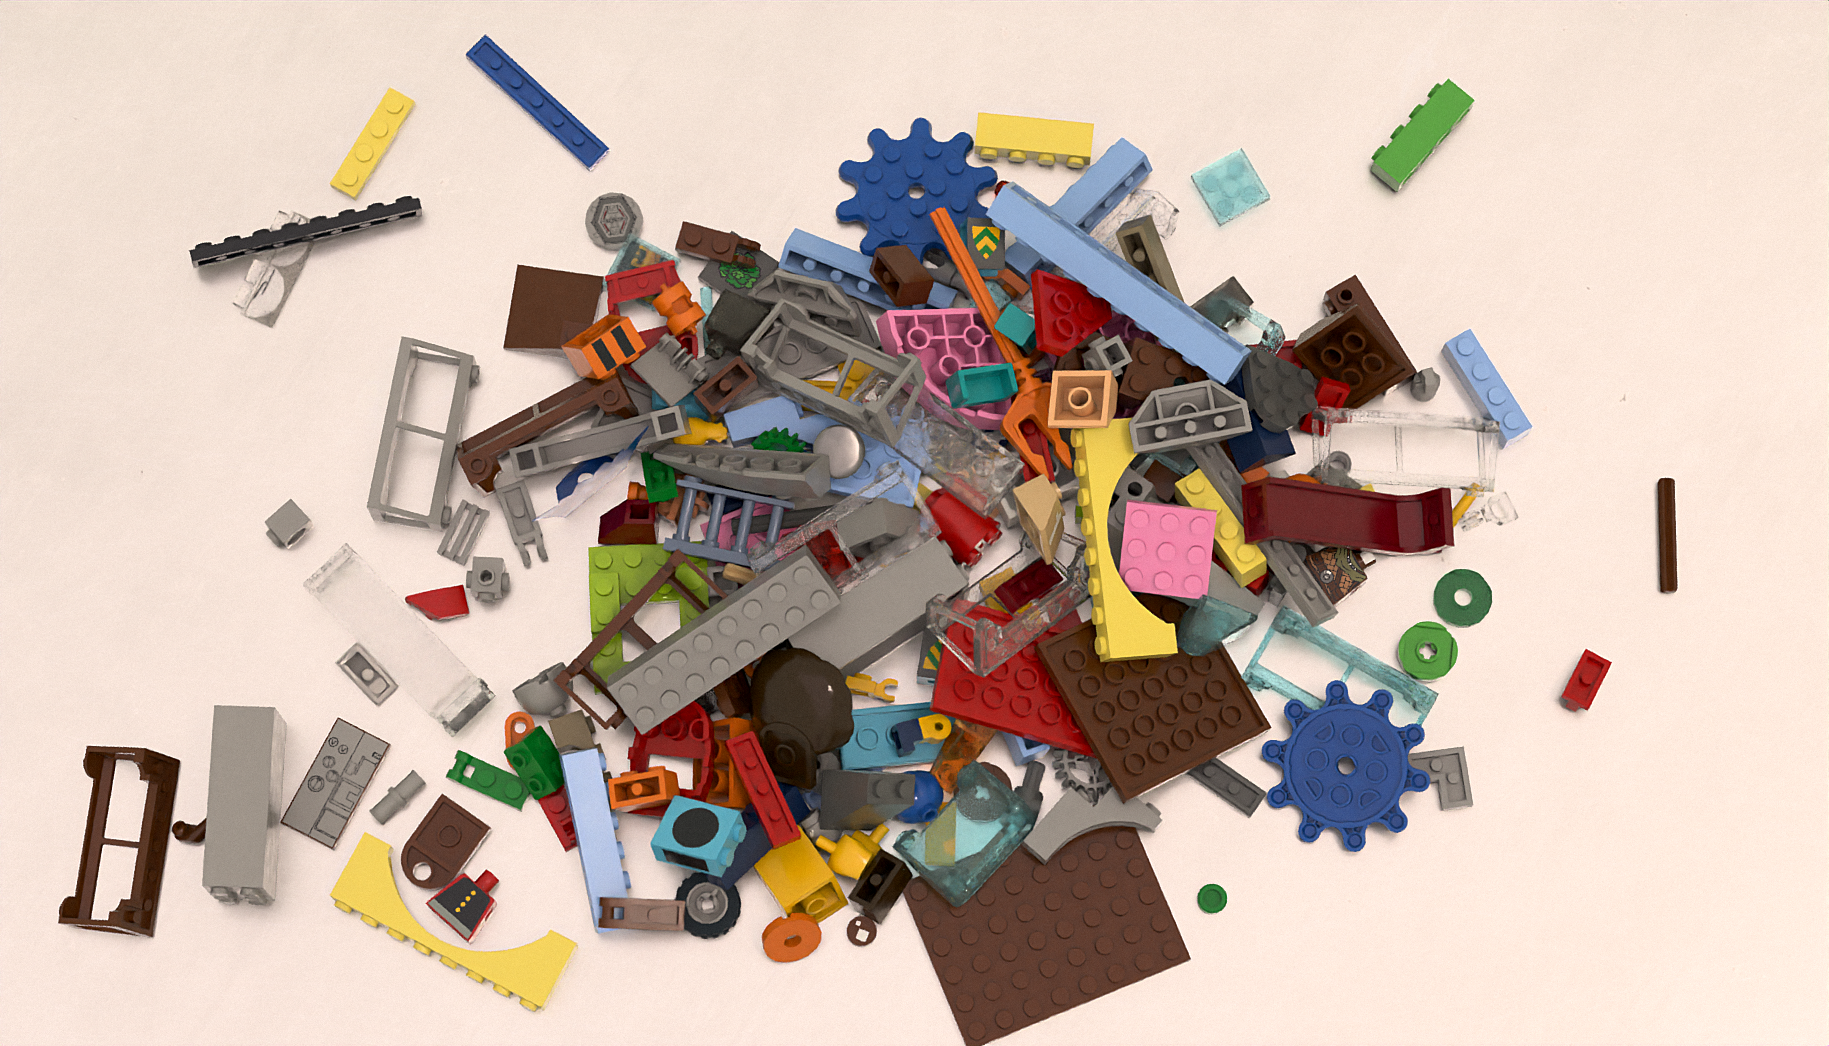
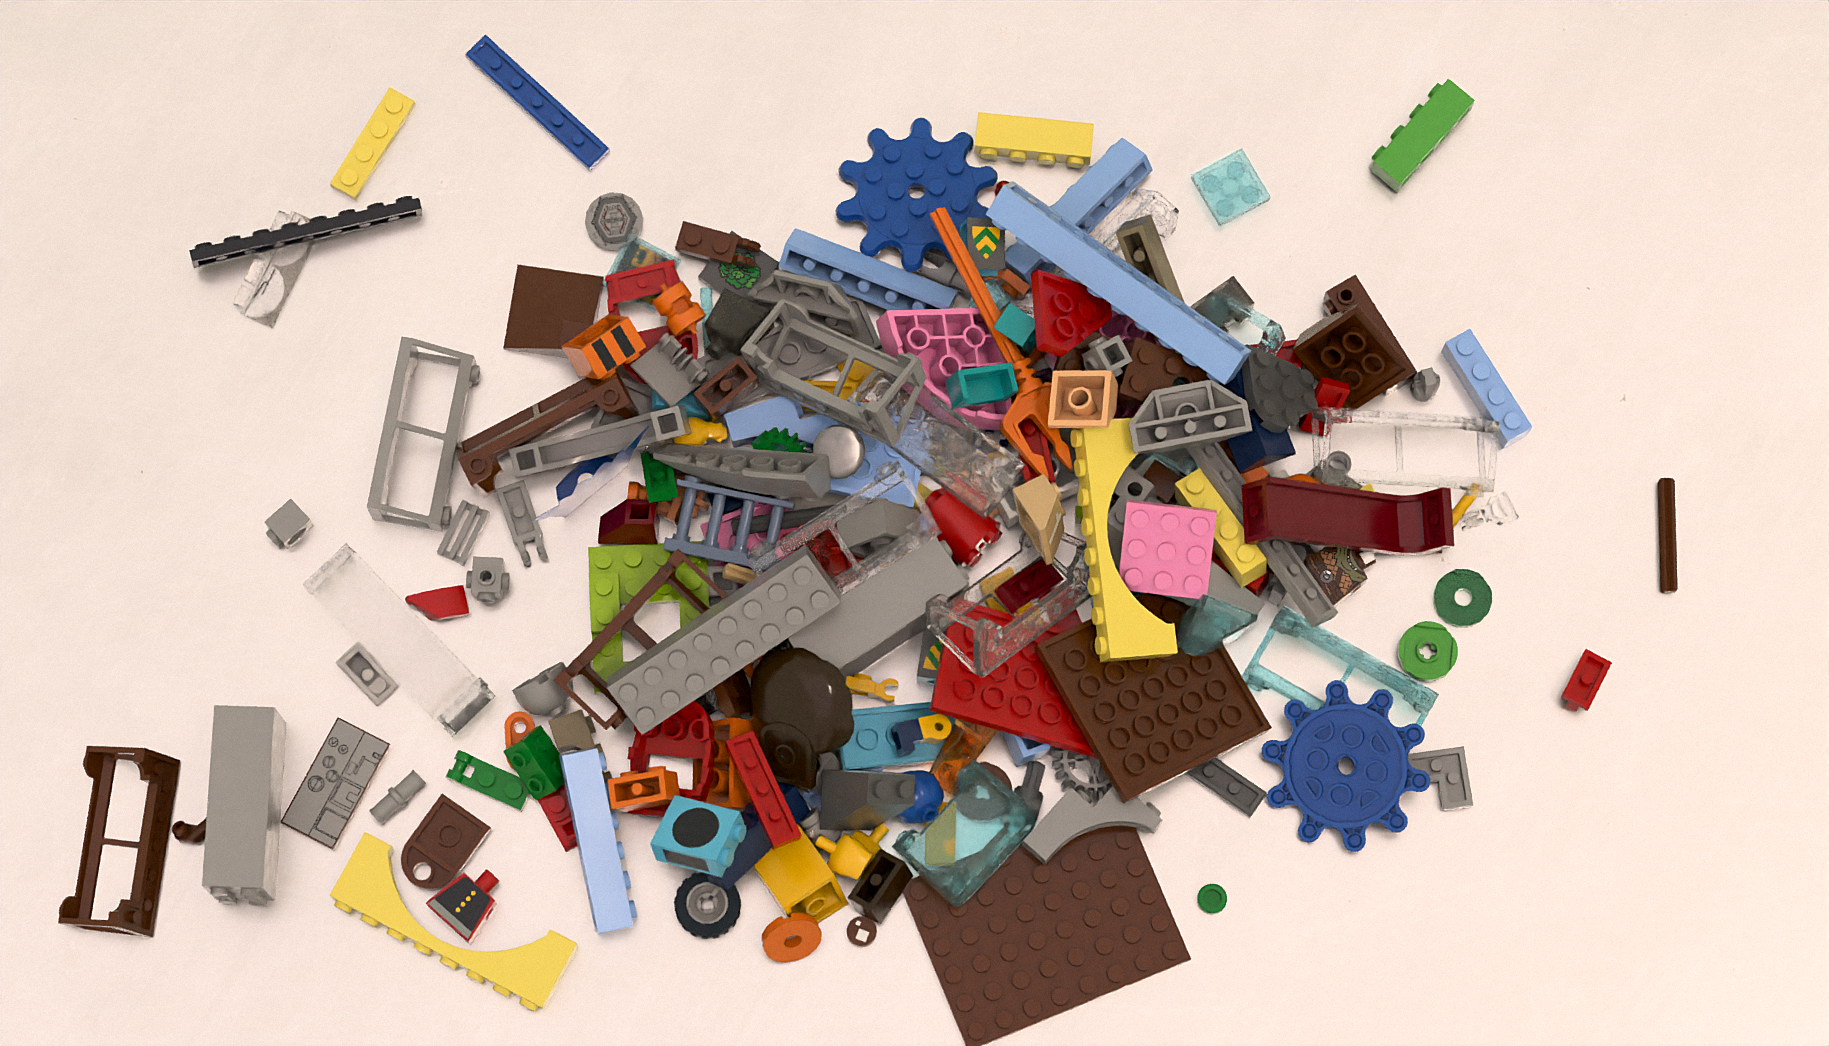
plate [598,897,685,931] -> none
reddish brown brick [869,245,934,307] -> none

